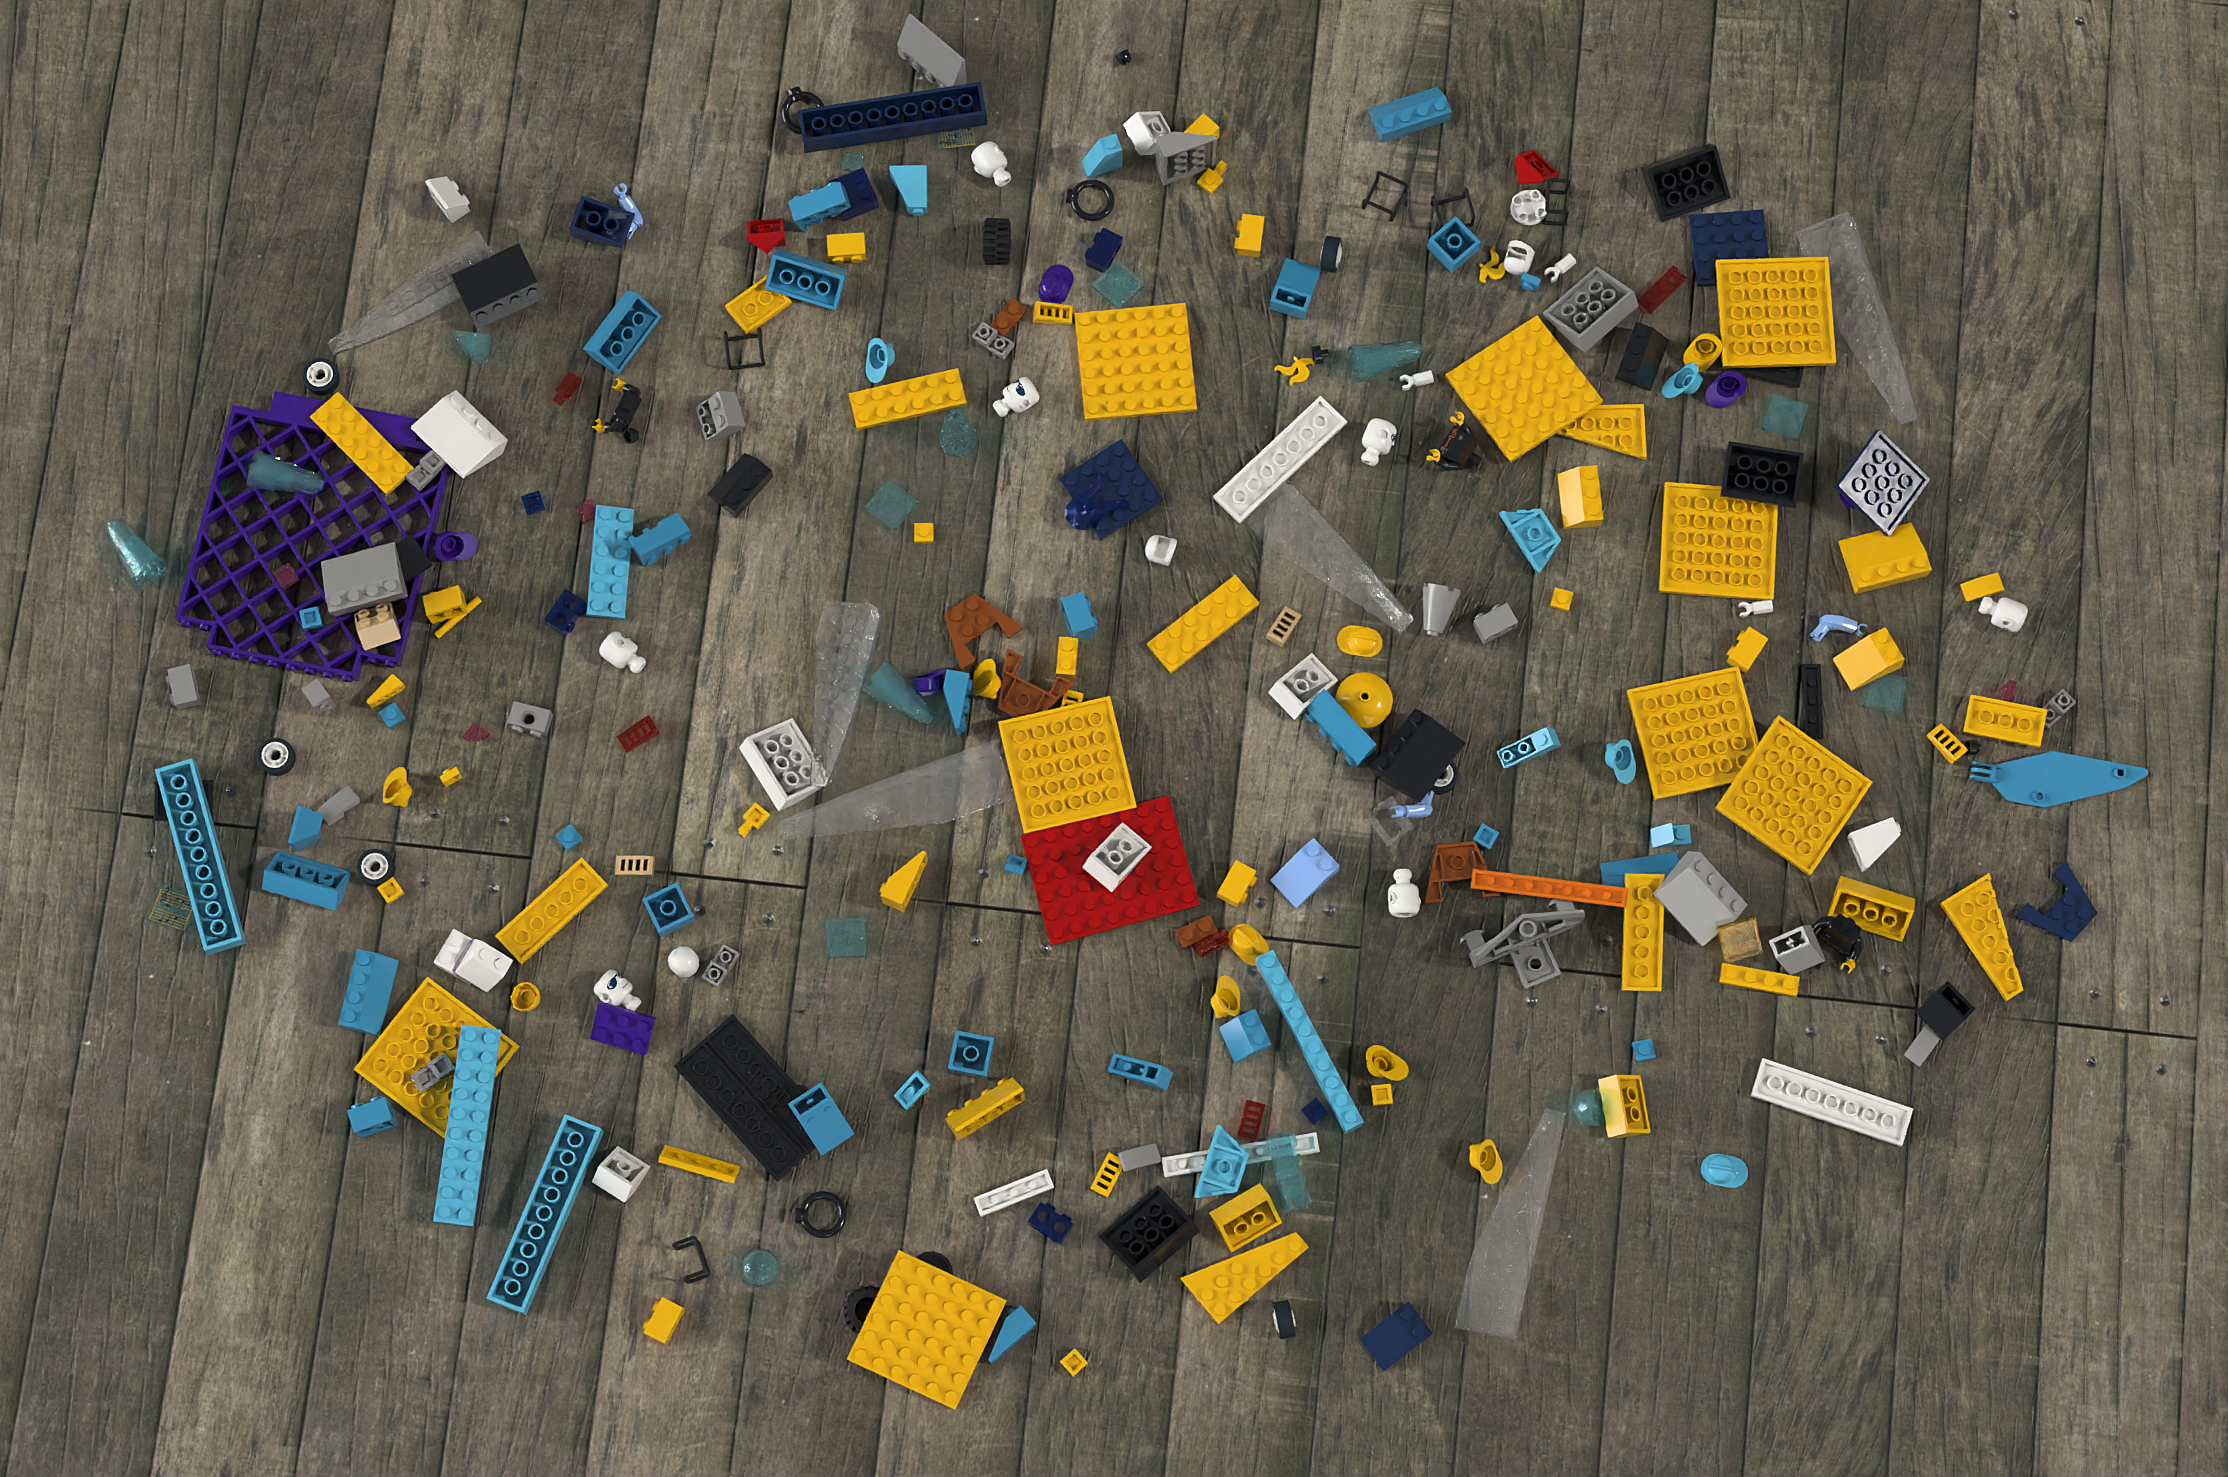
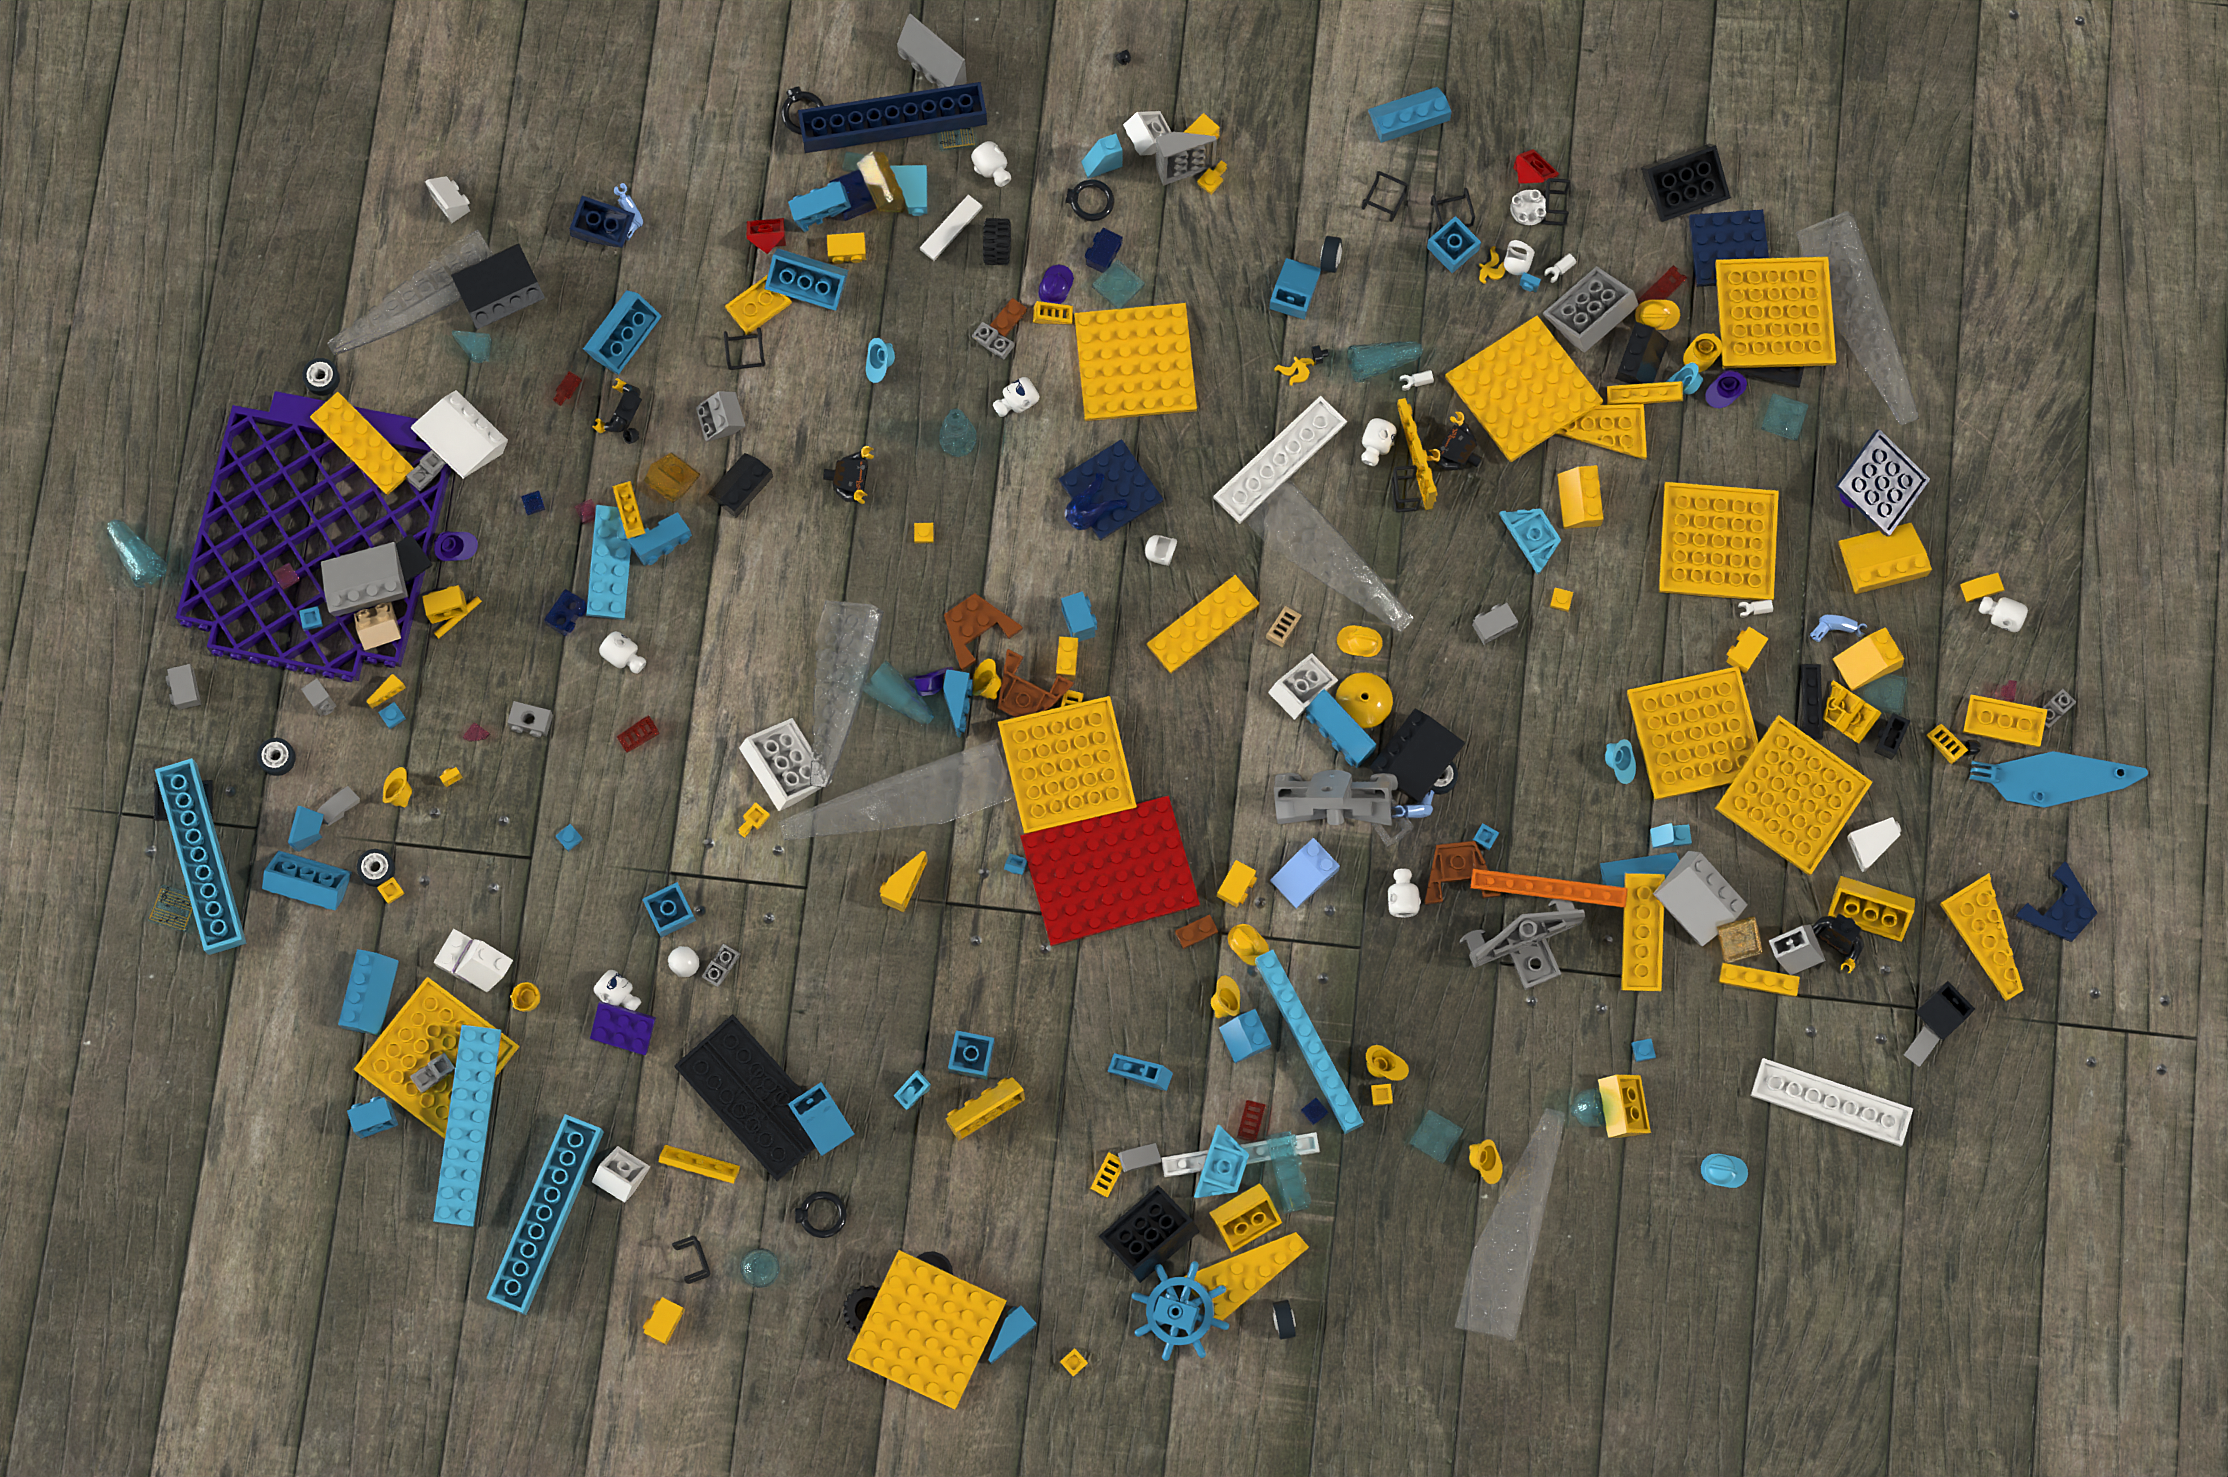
clear light blue cone [247,450,324,494] -> none
yellow plate [495,857,608,965] -> none
tan slope [615,856,655,878] -> none
clear light blue tile [826,917,866,959] -> none
yellow plate [848,368,967,430] -> none
clear light blue tile [865,479,918,531] -> none
white plate [974,1169,1054,1217] -> none
clear blue brick [1027,1202,1074,1246] -> none
white slope [1082,822,1152,892] -> none
clear red hinge [1193,930,1230,958] -> none
yellow brick [1234,214,1265,258] -> none
dark blue slope [1360,1301,1433,1371] -> none
light grey cone [1423,583,1461,637] -> none
medium azure slope [1496,727,1561,769] -> none
black slope [1720,441,1804,509] -> none
none -> yellow tile [612,481,645,539]
none -> clear yellow slope [644,452,701,503]
none -> torso [823,446,874,504]
none -> clear yellow slope [857,151,905,213]
none -> white tile [920,195,983,261]
none -> dark azure piece [1132,1261,1229,1361]
none -> light grey piece [1274,770,1398,825]
none -> black piece [1391,465,1421,512]
none -> yellow wing [1397,398,1437,510]
none -> clear light blue plate [1409,1109,1463,1164]
none -> yellow tile [1607,381,1683,405]
none -> yellow piece [1635,300,1680,330]
none -> yellow slope [1823,680,1882,744]
none -> black brick [1874,713,1910,760]

